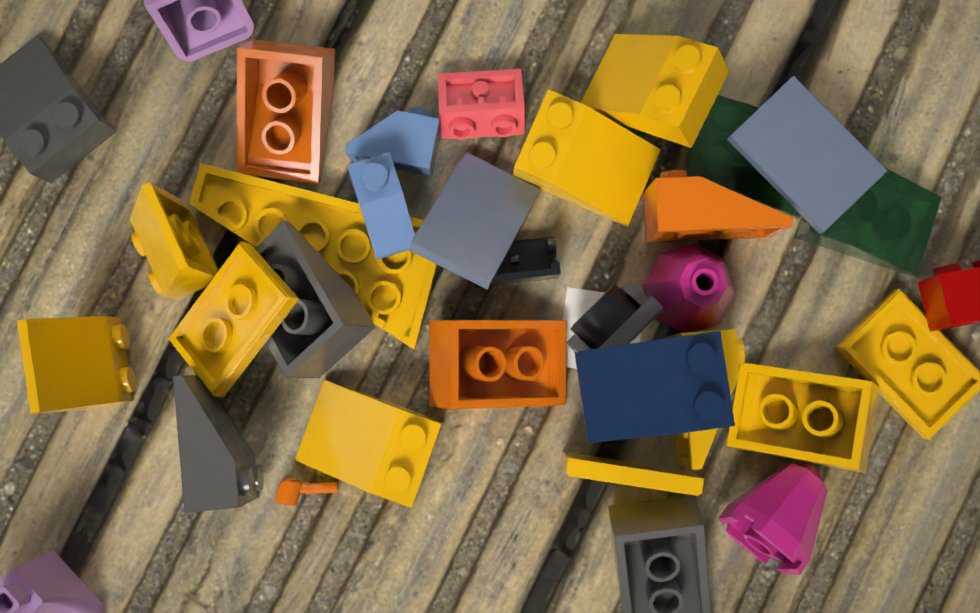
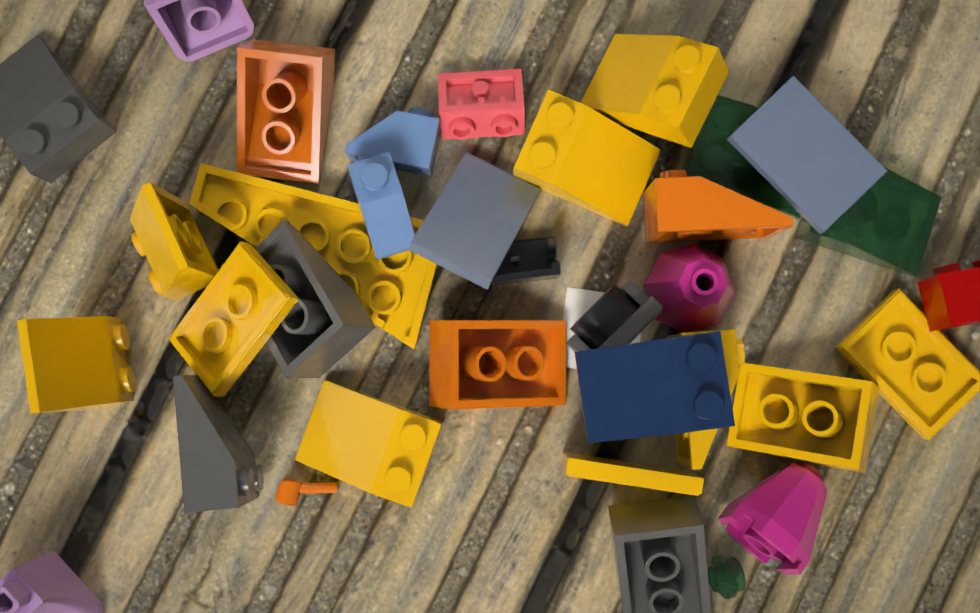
none -> clear green plate [708,554,746,599]

